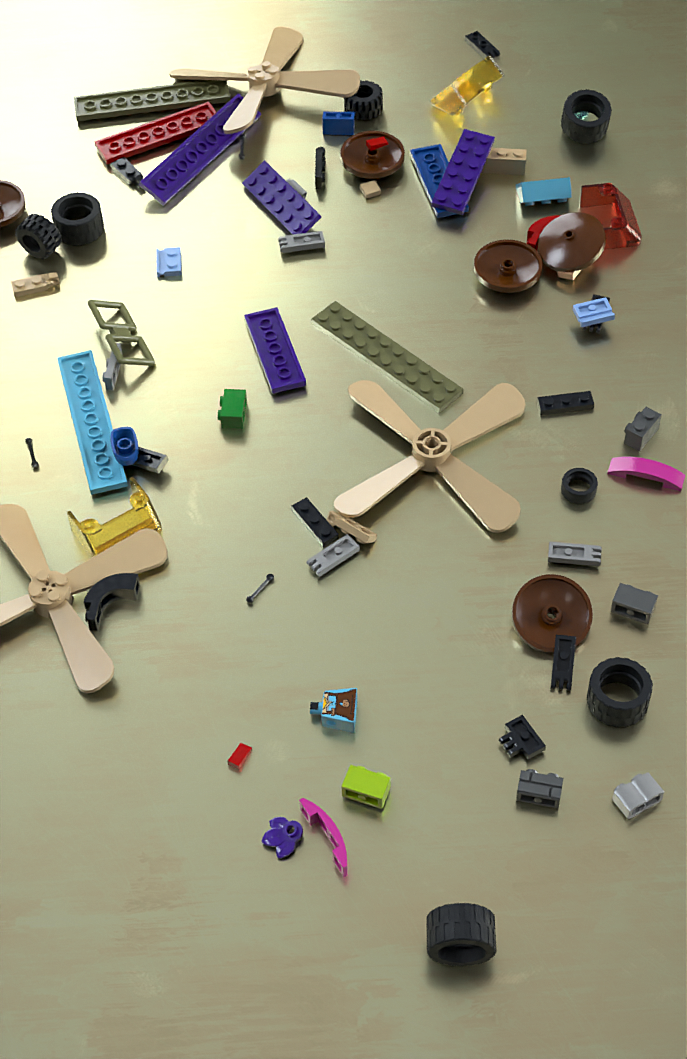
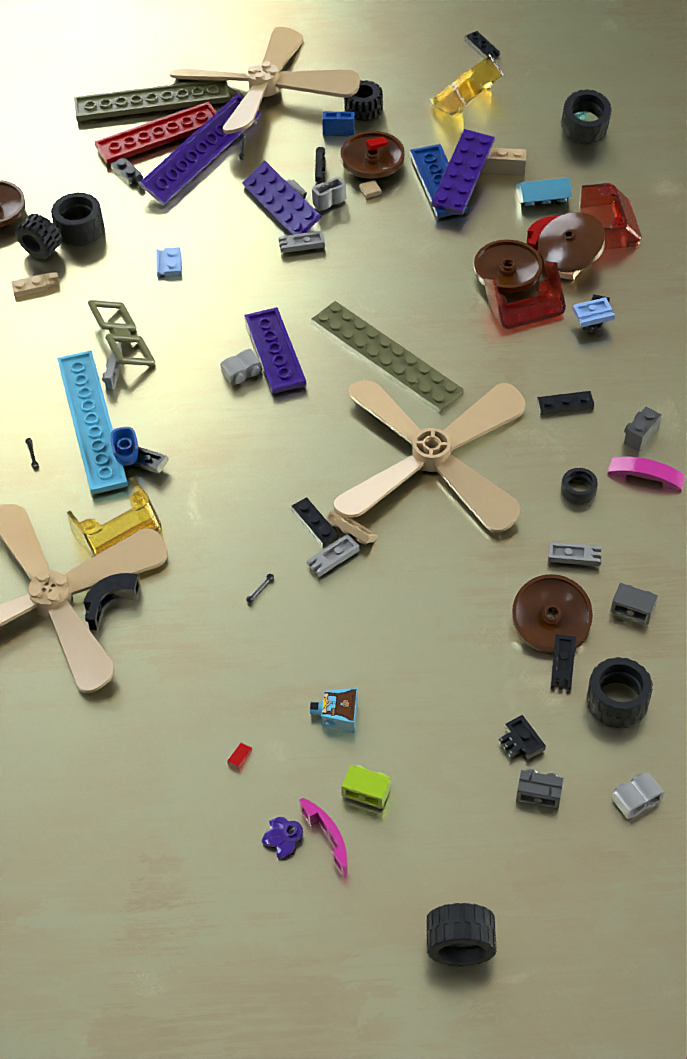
green brick [218,389,247,429] -> none
none -> light grey brick [220,349,262,385]
none -> light grey brick [312,177,346,210]
none -> clear red windscreen [483,261,566,329]

